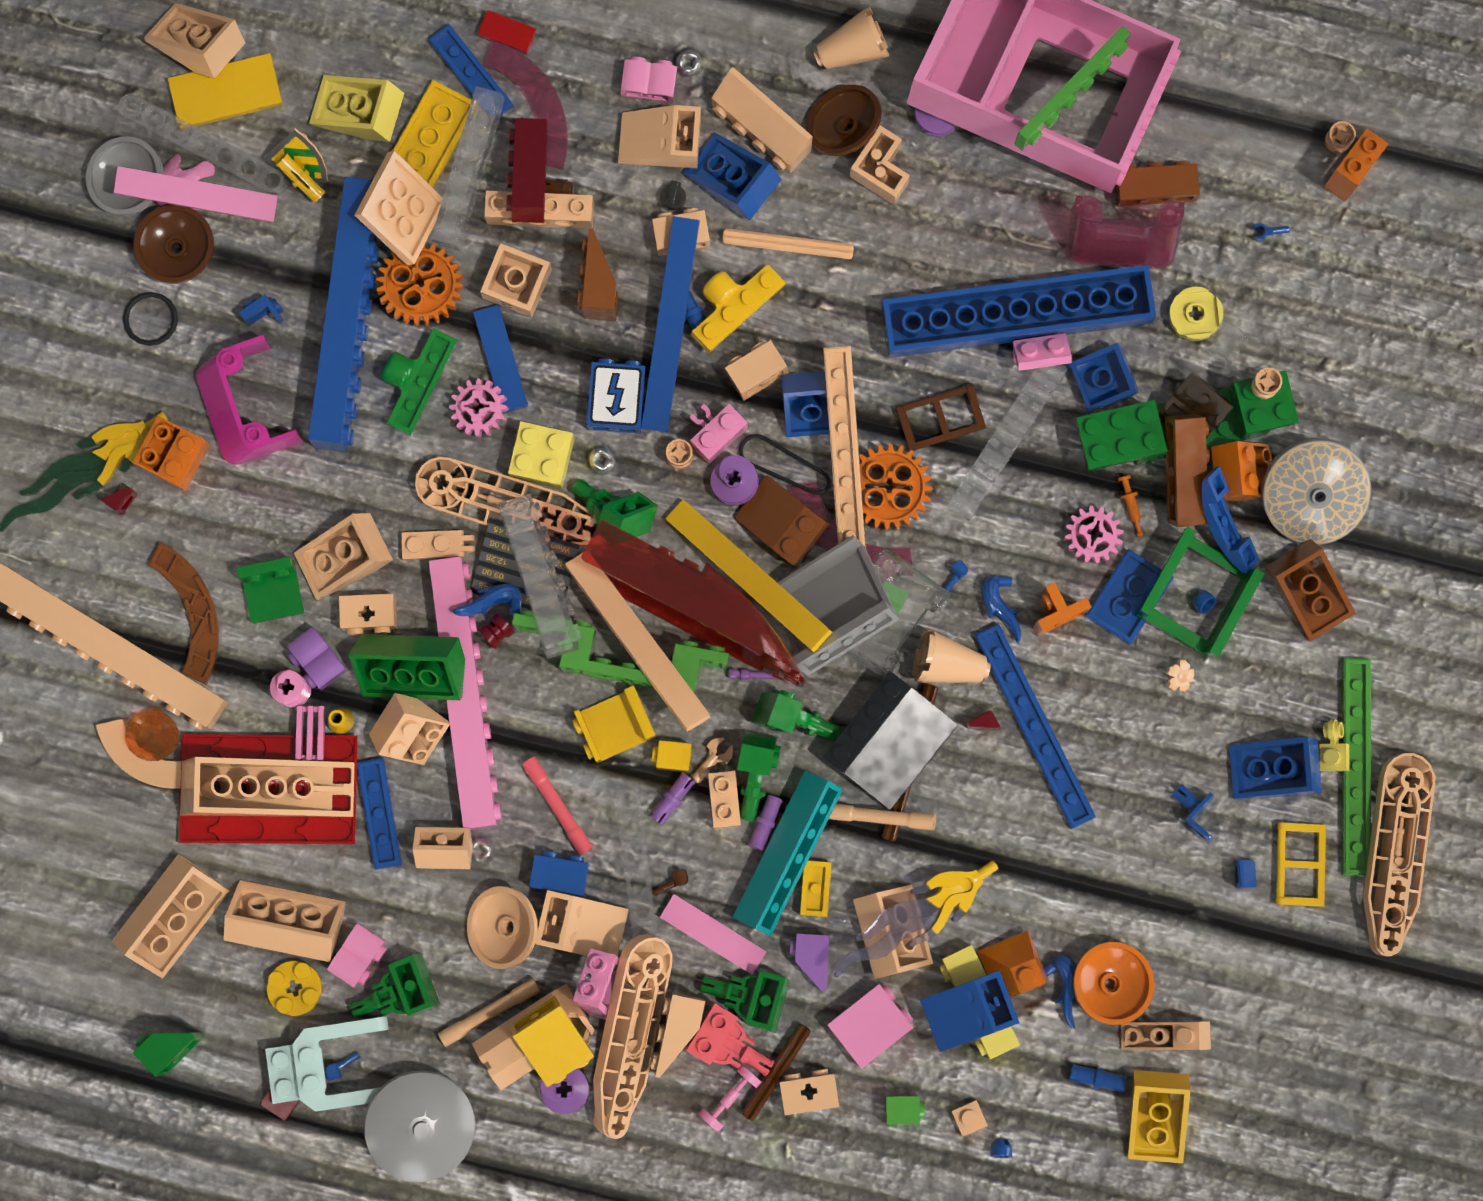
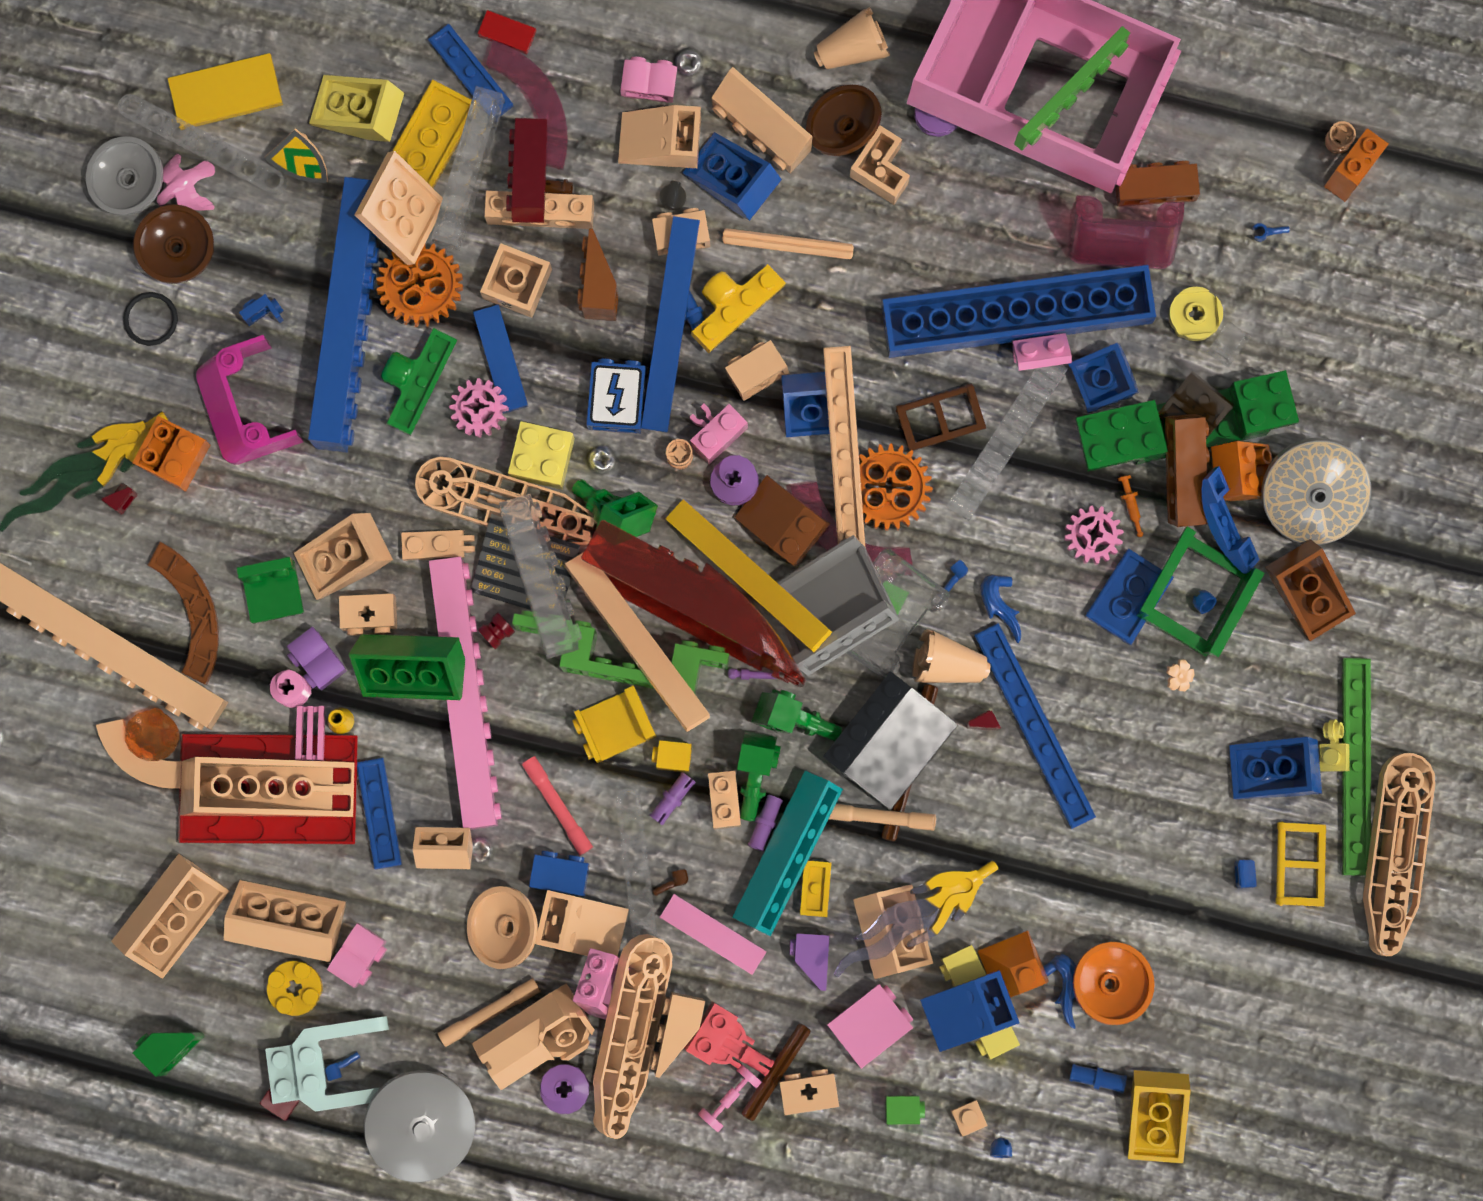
bright pink tile [113,166,278,223] -> none
light nougat slope [144,3,245,78] -> none
yellow pin [276,153,325,203] -> none
green brick [350,954,441,1019] -> none
light nougat slope [369,693,450,765] -> none
blue piece [452,584,523,616] -> none
yellow panel [509,996,594,1087] -> none
light nougat bar [692,738,733,783] -> none
green brick [700,970,790,1033] -> none
black piece [739,434,831,495] -> none
orange bracket [1033,582,1091,636] -> none
light nougat slope [1121,1021,1211,1050] -> none
blue bracket [1171,784,1214,844] -> none
light nougat wheel [1251,368,1282,399] -> none

